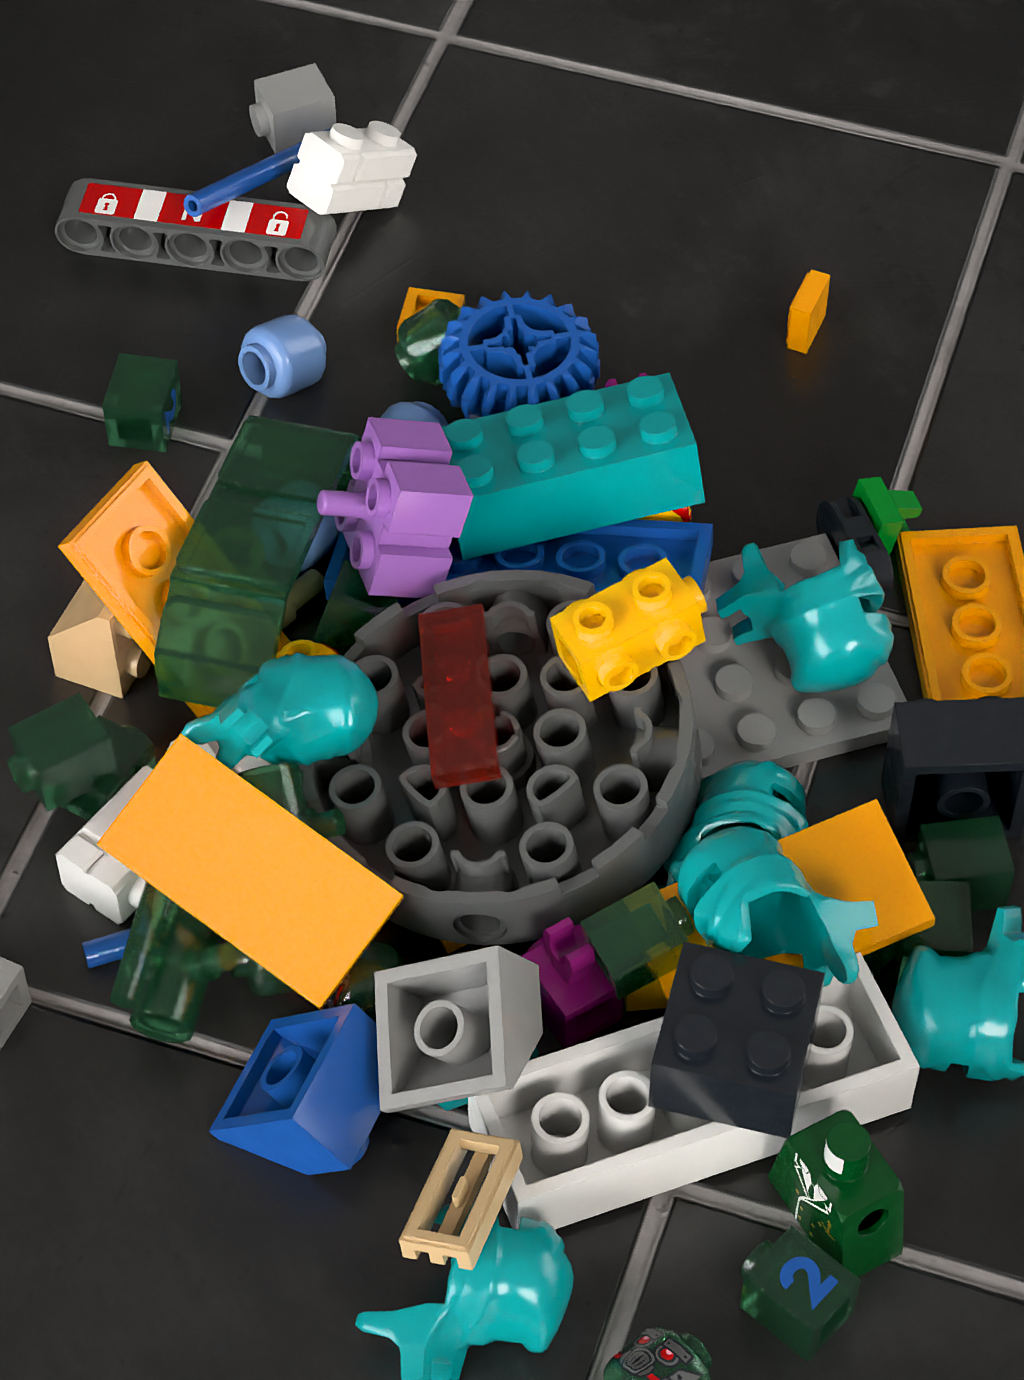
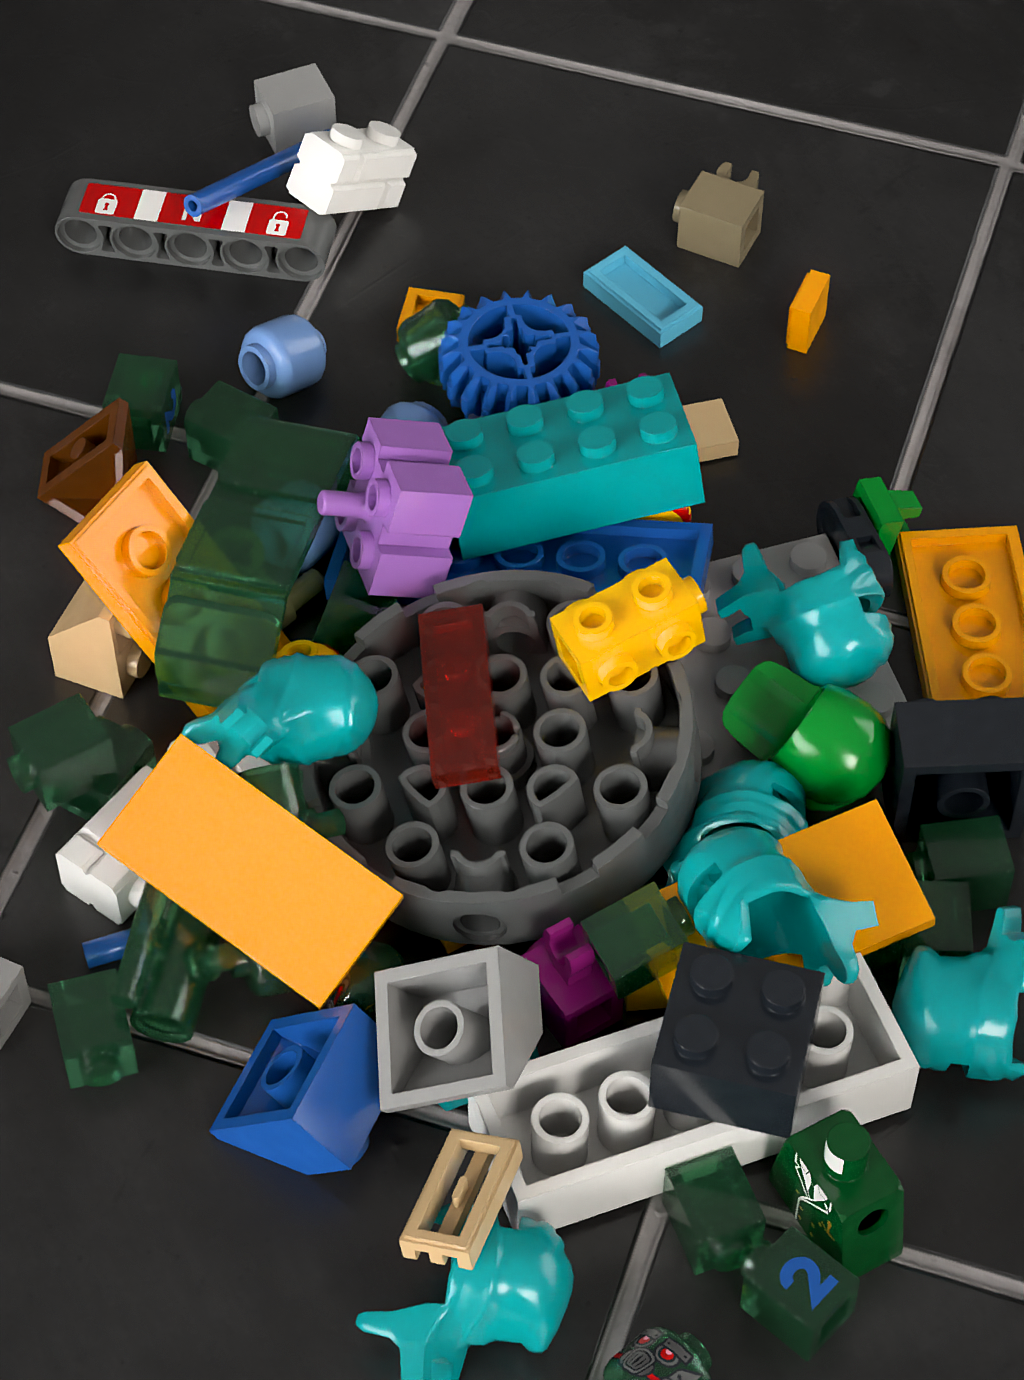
none -> reddish brown slope [37,397,137,523]
none -> clear green brick [47,968,139,1089]
none -> clear green brick [184,380,281,486]
none -> medium azure tile [583,245,703,348]
none -> clear green brick [662,1146,766,1275]
none -> dark tan brick [672,162,764,268]
none -> tan tile [683,398,739,462]
none -> green piece [722,661,892,811]

